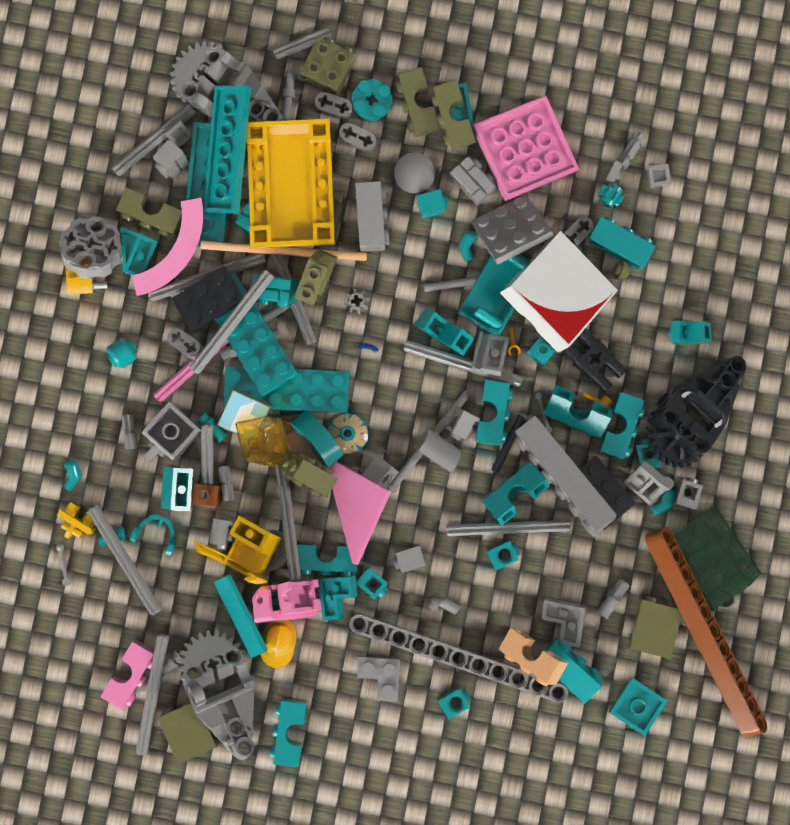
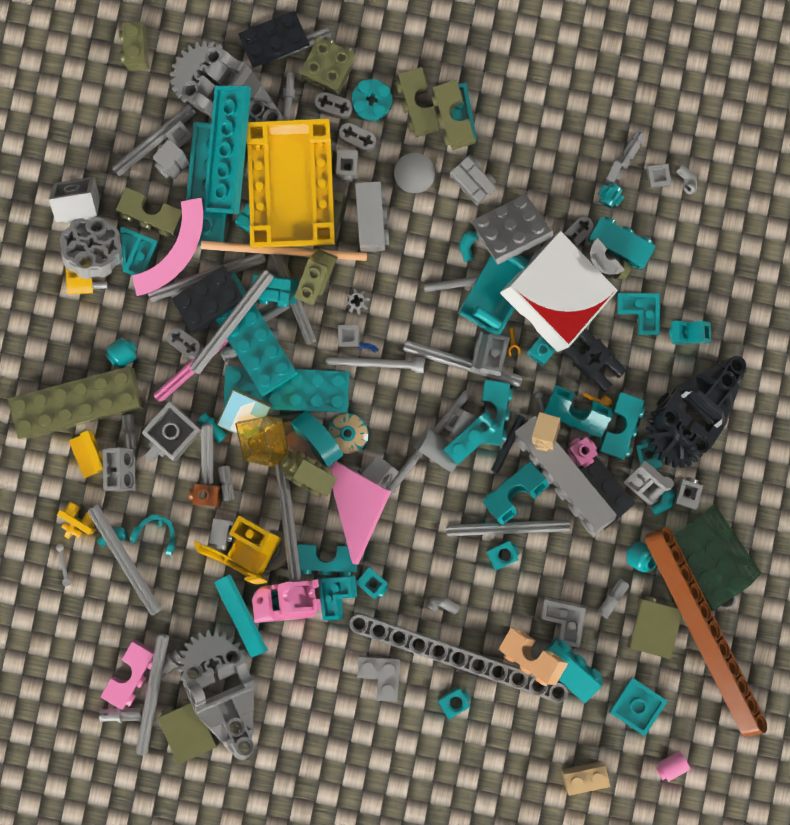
teal arm [62,459,82,492] -> none
teal brick [161,467,193,511] -> none
yellow piece [260,620,297,668] -> none
teal arch [270,698,307,767] -> none
light grey brick [393,545,426,573] -> none
teal brick [414,307,474,356] -> none
teal brick [416,189,449,219] -> none
bright pink tile [471,95,579,201] -> none
none -> olive brick [8,366,144,440]
none -> brick [49,177,100,223]
none -> yellow panel [69,430,103,478]
none -> light grey axle [99,708,142,723]
none -> light grey brick [103,448,135,492]
none -> olive brick [119,22,149,71]
none -> black plate [238,10,310,68]
none -> light grey piece [325,357,424,373]
none -> light grey brick [336,150,358,182]
none -> light grey plate [338,325,360,347]
none -> teal plate [443,410,501,465]
none -> tan brick [532,412,560,451]
none -> tan brick [562,761,610,796]
none -> bright pink brick [564,437,598,468]
none -> light grey cylinder [590,237,625,275]
none -> teal plate [617,293,660,335]
none -> teal head [626,542,657,572]
none -> bright pink brick [656,751,690,782]
none -> light grey arm [676,165,697,194]

